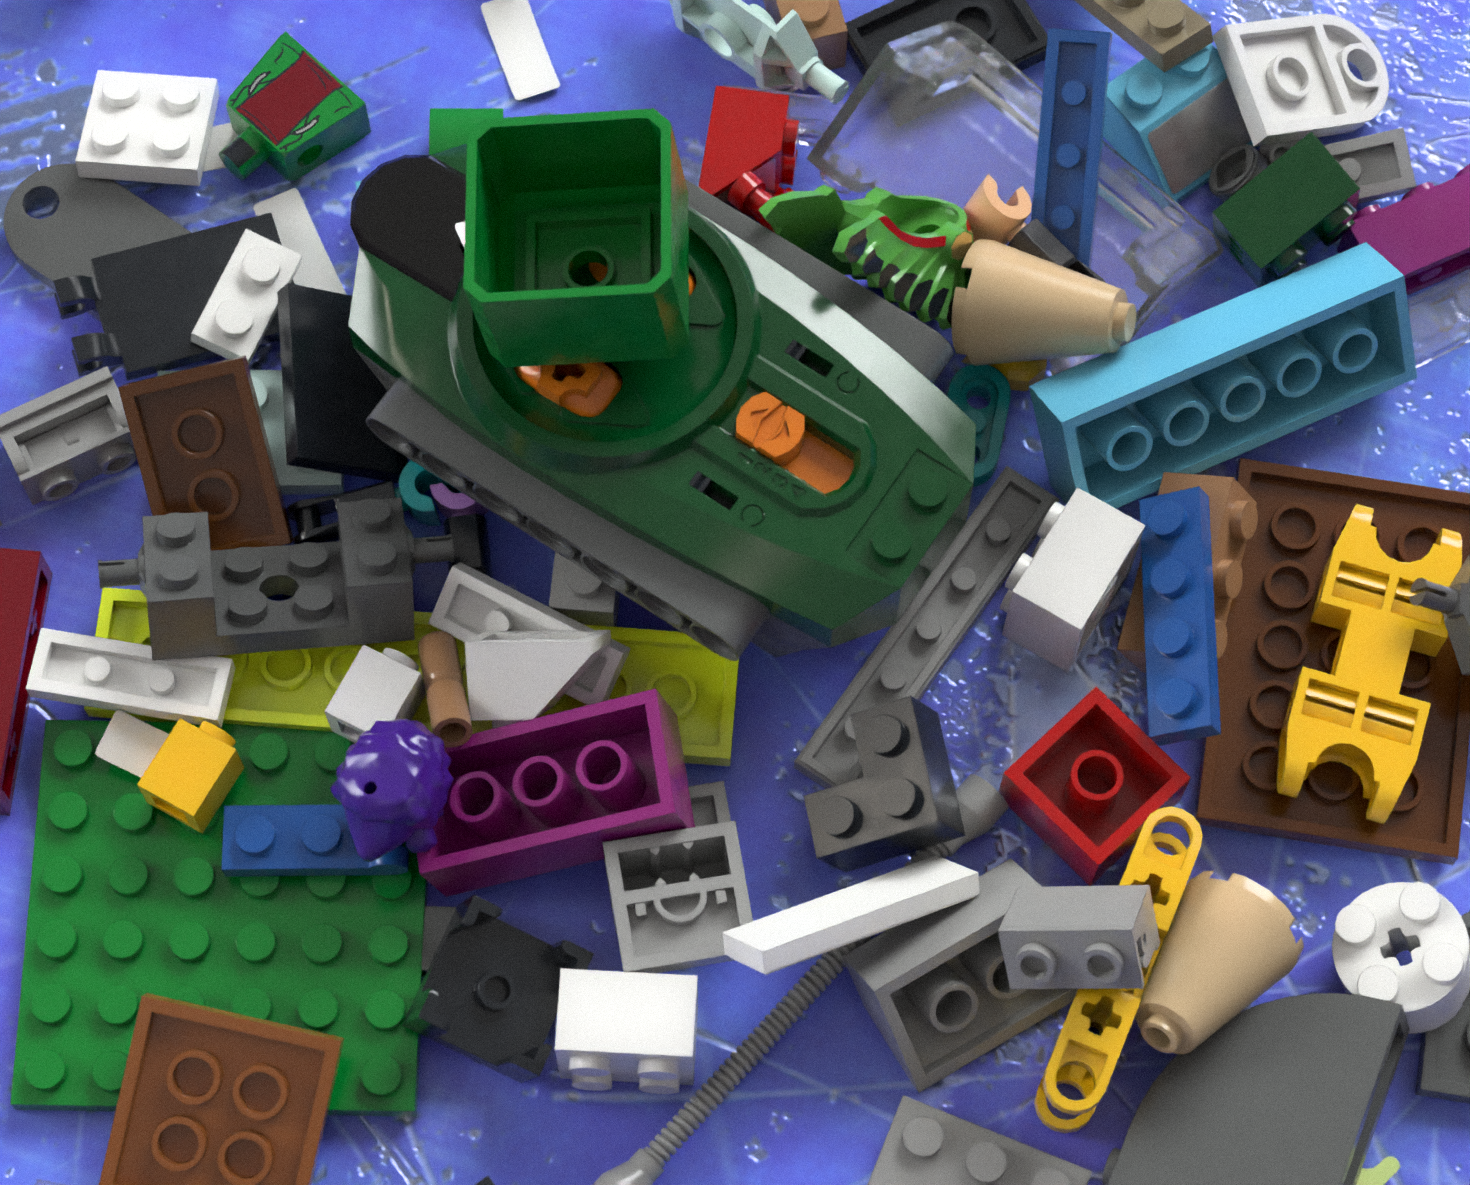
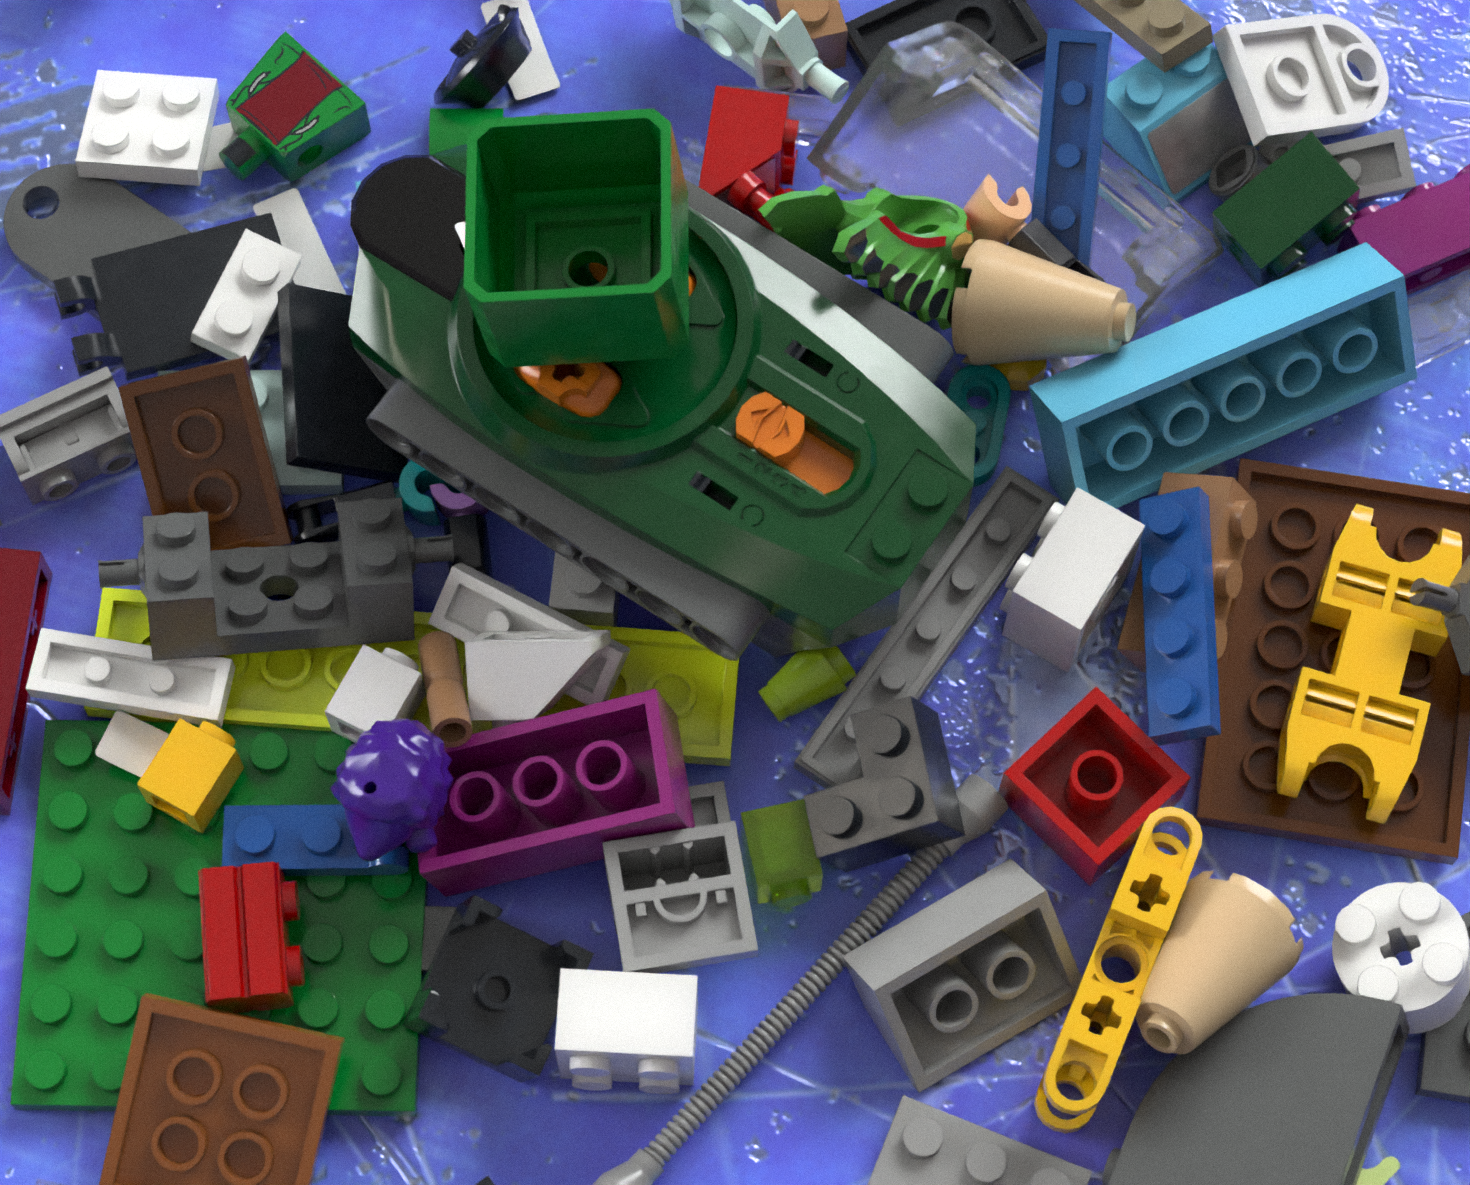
white tile [722,855,980,975] -> none
light grey hinge [998,885,1160,989] -> none
none -> red brick [198,861,305,1013]
none -> black piece [434,4,532,108]
none -> clear neon green brick [740,799,823,908]
none -> lime cone [758,646,857,723]

